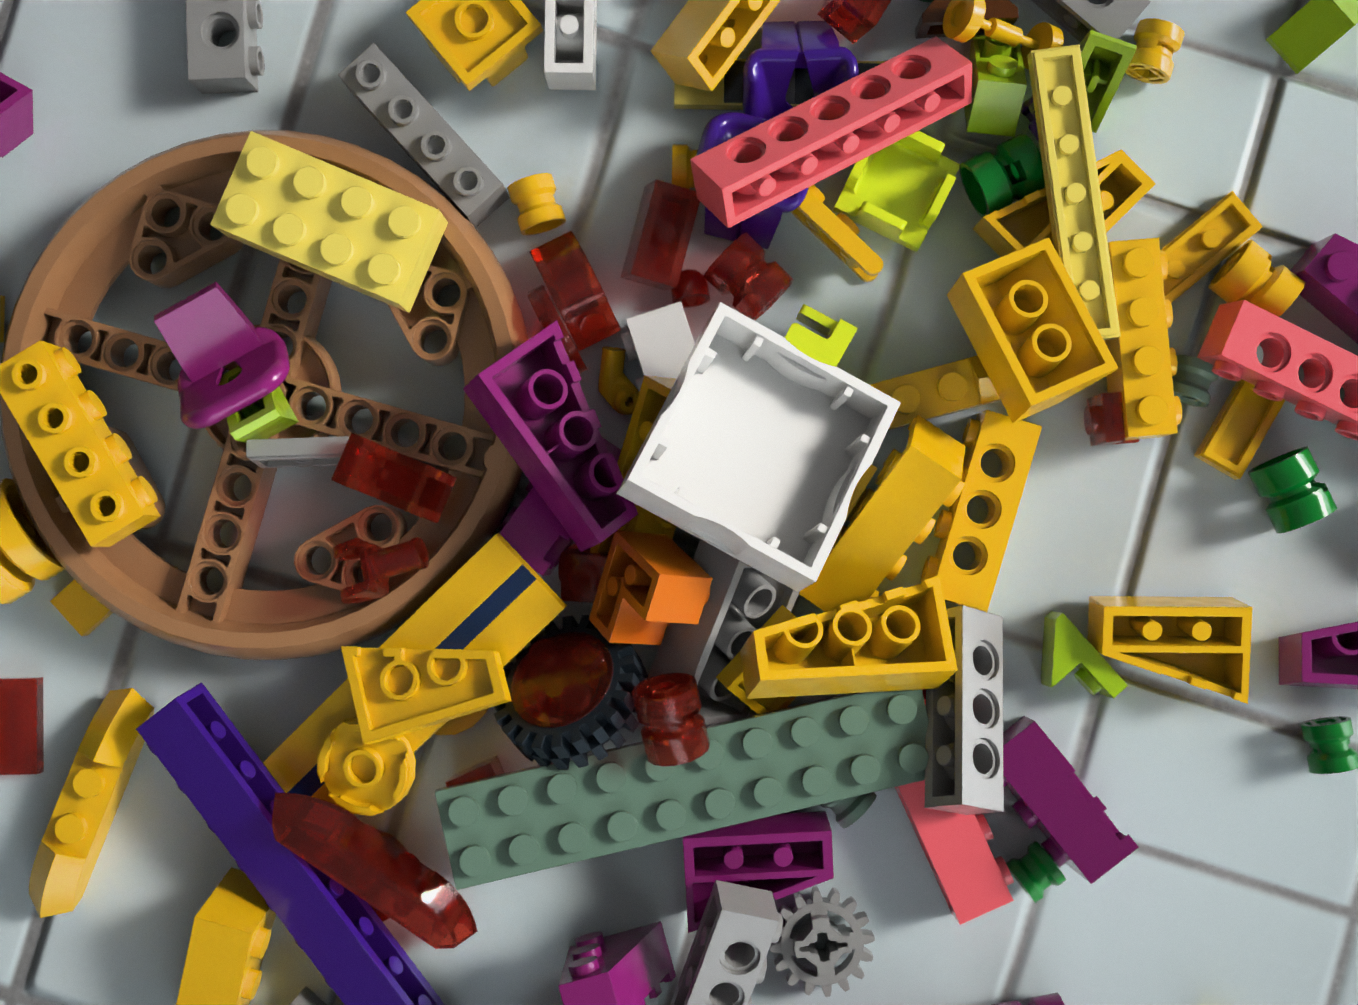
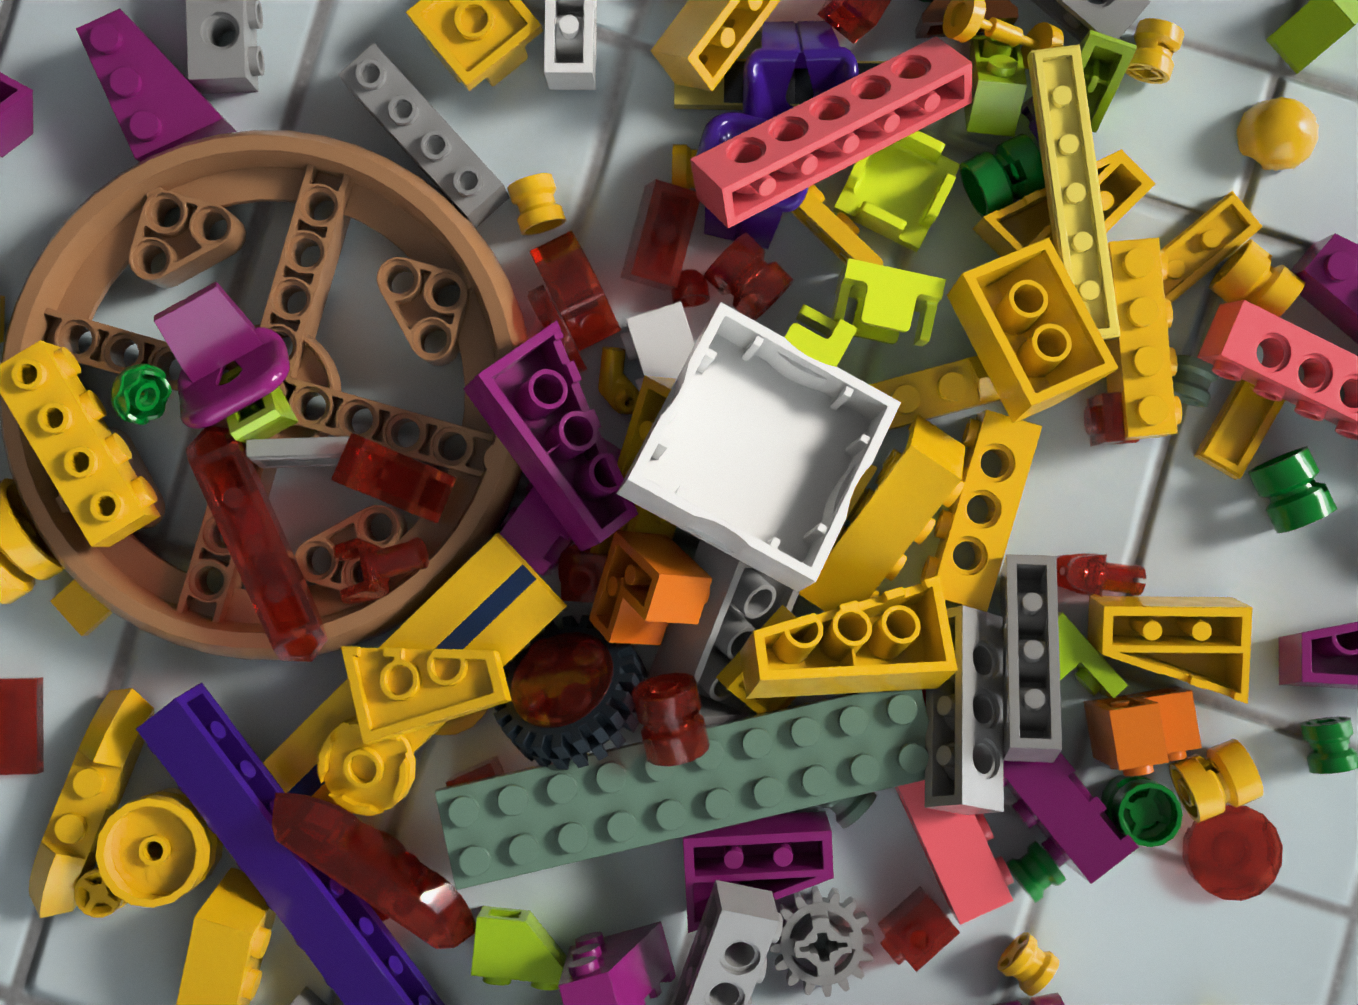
light yellow brick [210,131,448,313] -> none
none -> yellow wheel [74,867,127,918]
none -> magenta wedge [76,8,237,162]
none -> yellow wheel [95,788,223,908]
none -> green plate [111,364,172,425]
none -> clear red brick [186,426,328,662]
none -> lime slope [471,906,567,990]
none -> neon yellow panel [831,258,946,347]
none -> clear red brick [878,886,960,972]
none -> yellow wheel [997,932,1059,996]
none -> light grey brick [1000,554,1062,763]
none -> clear red piece [1056,553,1146,597]
none -> orange brick [1083,686,1202,776]
none -> green wheel [1101,775,1183,847]
none -> yellow wheel [1169,739,1264,823]
none -> clear red tile [1182,803,1283,901]
none -> yellow hair [1237,97,1319,171]

